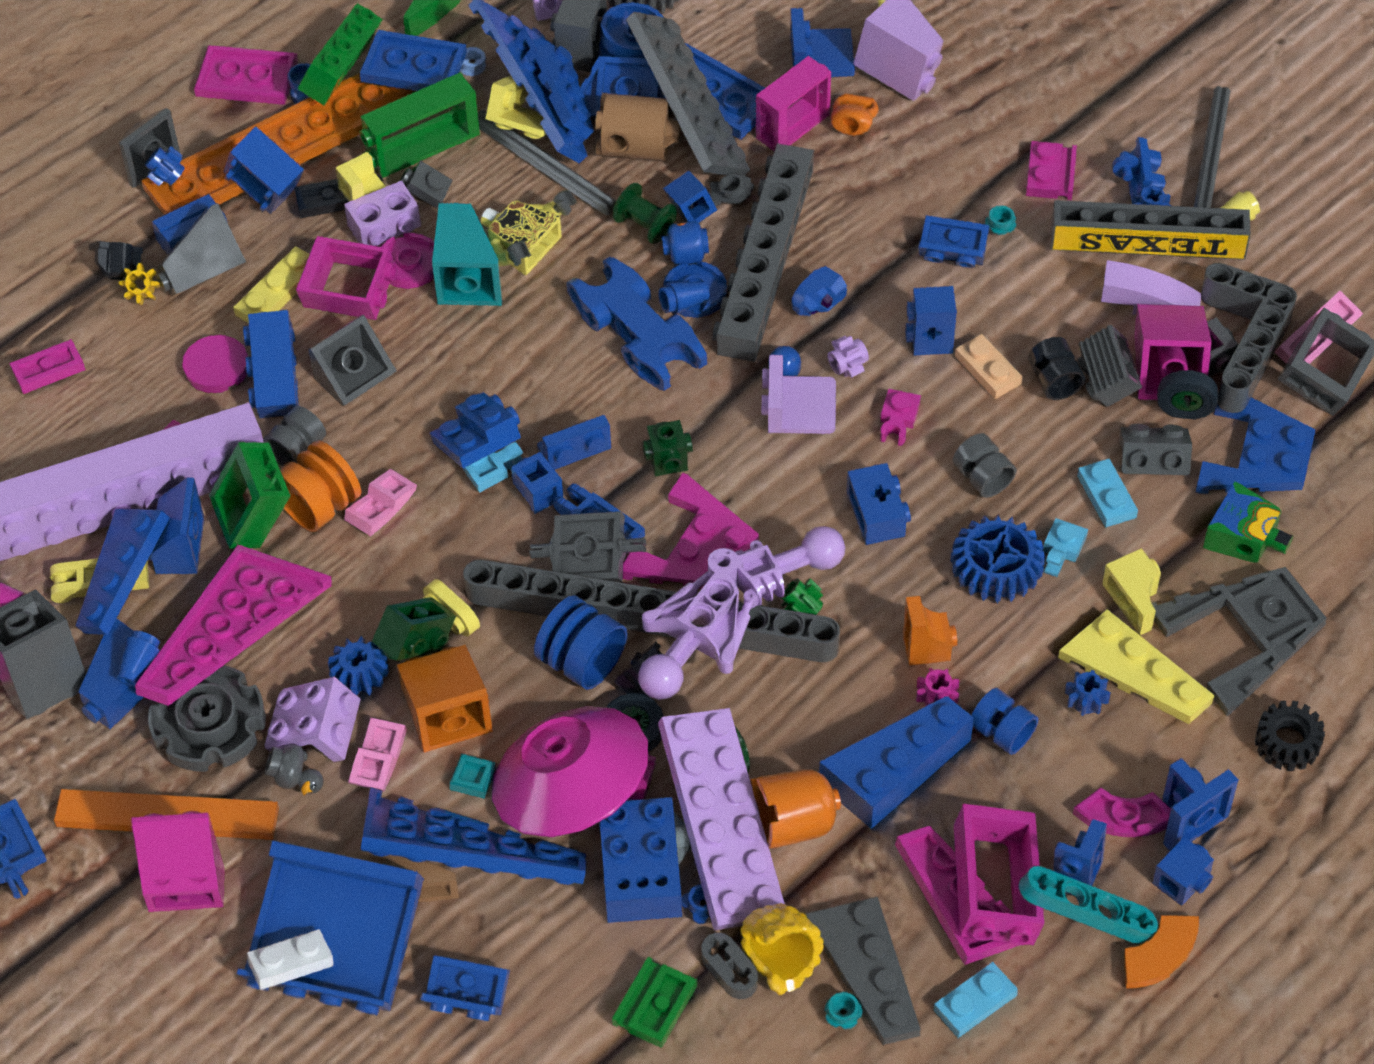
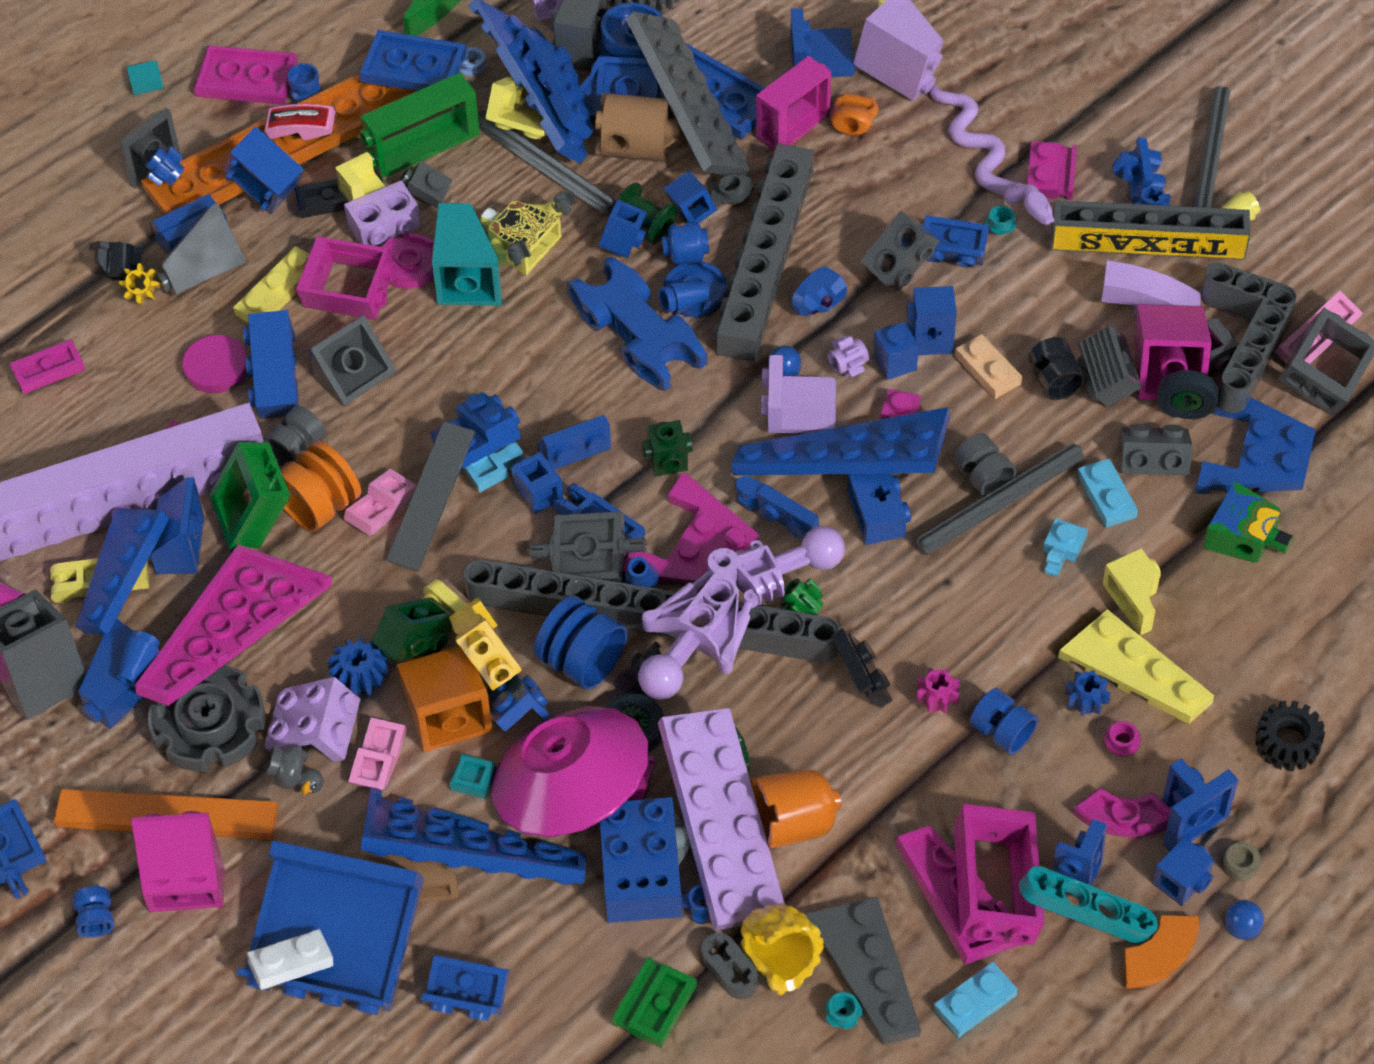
green brick [298,3,383,106] -> none
blue wedge [819,696,974,829] -> none
orange arch [903,596,958,666] -> none
blue gear [950,514,1045,604] -> none
dark grey wing [1152,567,1327,716] -> none
none -> blue wheel [72,886,115,938]
none -> teal tile [127,60,164,95]
none -> slope [265,104,336,141]
none -> dark grey piece [386,421,475,572]
none -> yellow hips [449,597,522,691]
none -> blue bracket [487,674,551,732]
none -> blue brick [598,199,647,258]
none -> blue cone [624,557,659,588]
none -> blue wing [731,407,950,475]
none -> blue hinge [735,475,820,539]
none -> black plate [831,628,893,708]
none -> dark grey brick [860,211,940,291]
none -> blue brick [873,322,919,380]
none -> dark grey axle [916,443,1084,555]
none -> lavender animal [930,85,1055,225]
none -> dark pink plate [1104,721,1141,757]
none -> dark tan tile [1222,842,1261,881]
none -> blue piece [1225,900,1264,940]

